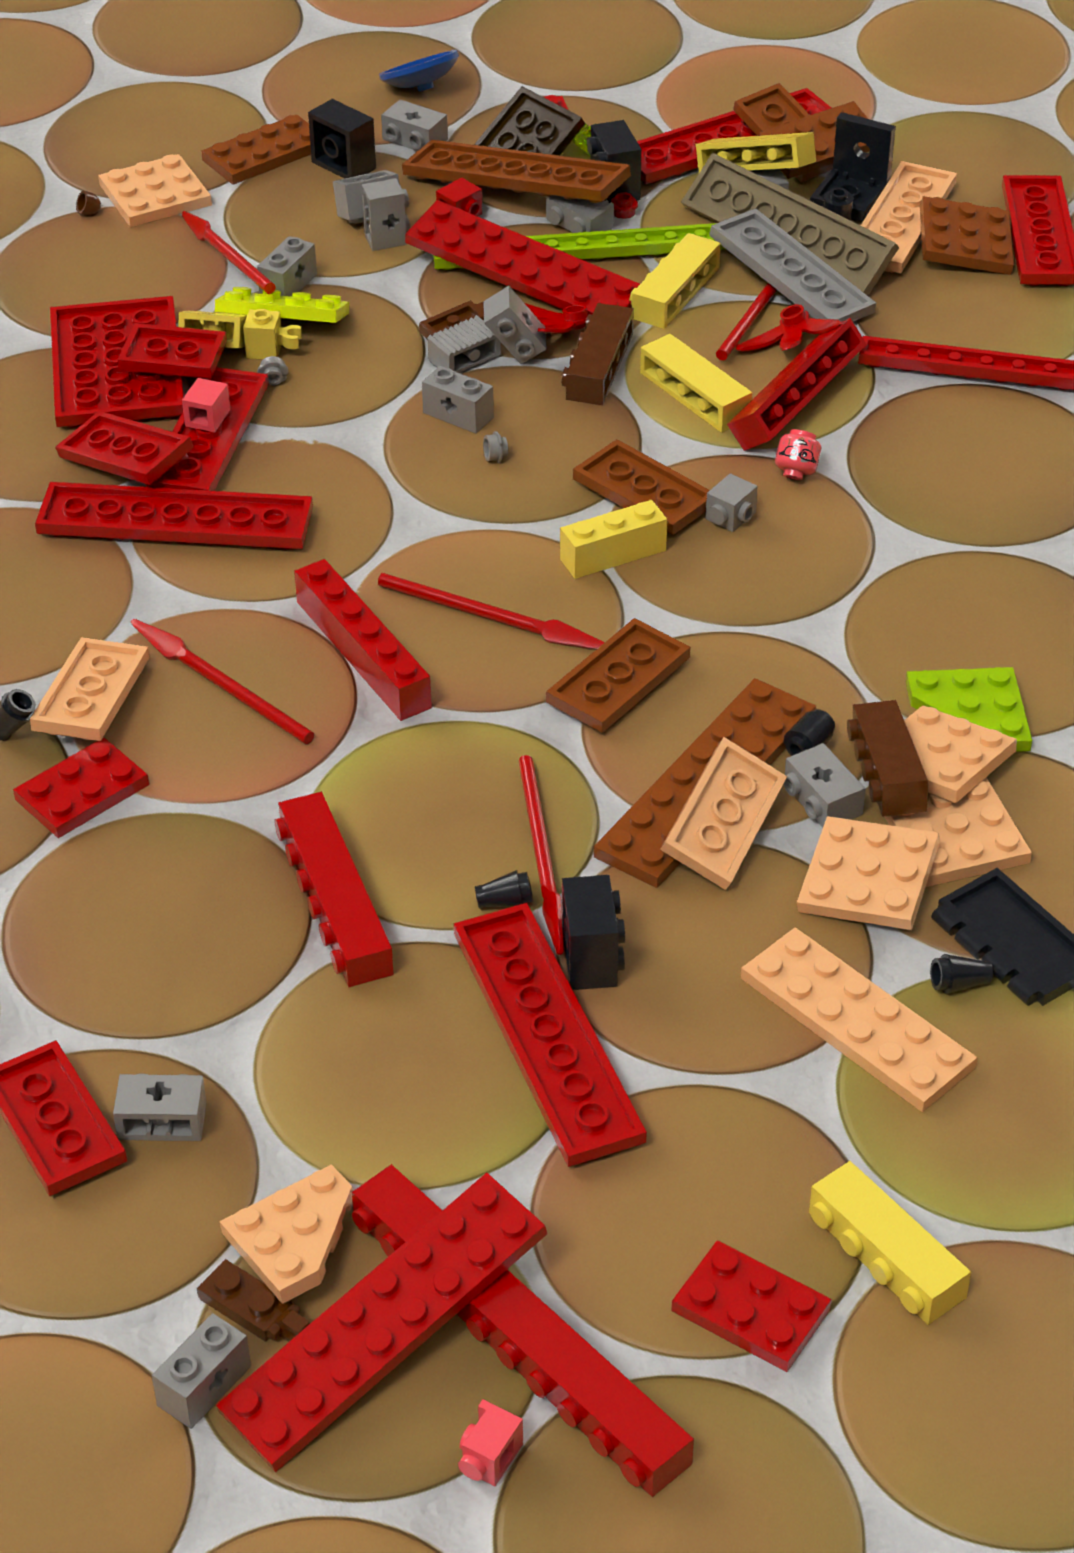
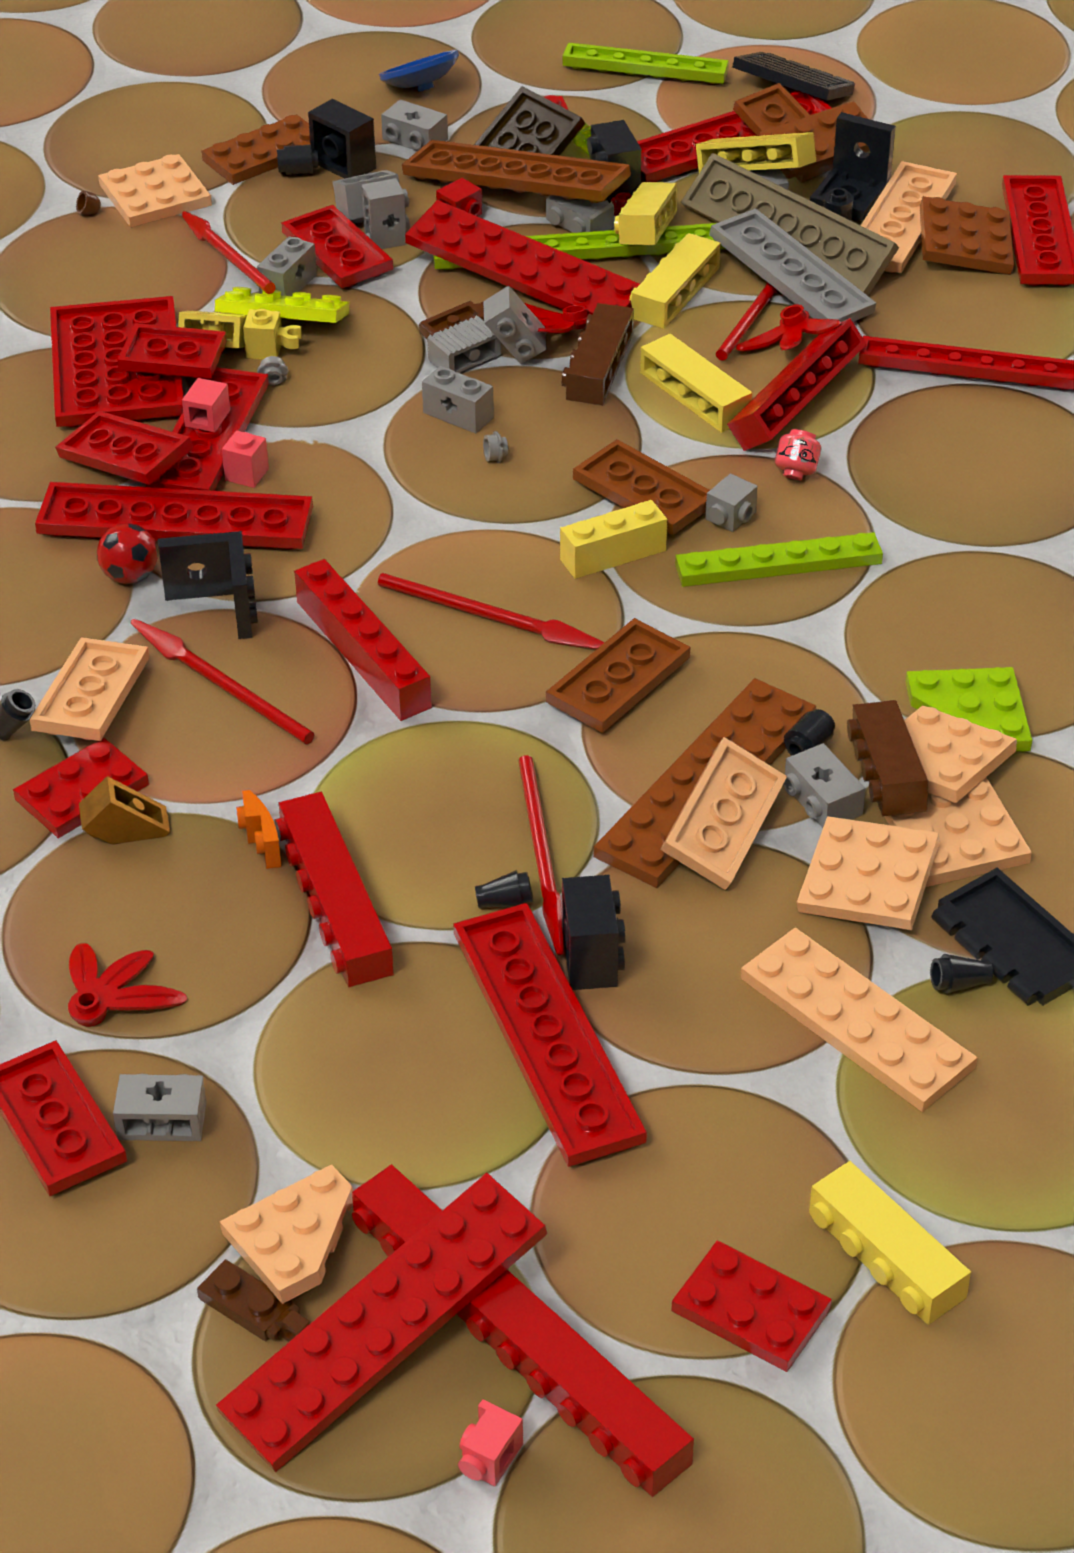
light grey brick [152,1313,251,1429] -> none
none -> red plant [68,943,187,1027]
none -> pearl gold slope [79,776,170,845]
none -> red piece [97,523,158,584]
none -> black bracket [158,531,258,639]
none -> coral brick [222,430,269,488]
none -> orange slope [236,790,281,869]
none -> black brick [277,144,318,175]
none -> red plate [281,204,393,288]
none -> lime plate [562,42,729,84]
none -> light yellow brick [614,182,677,245]
none -> lime plate [675,532,883,587]
none -> black hinge [732,52,855,100]

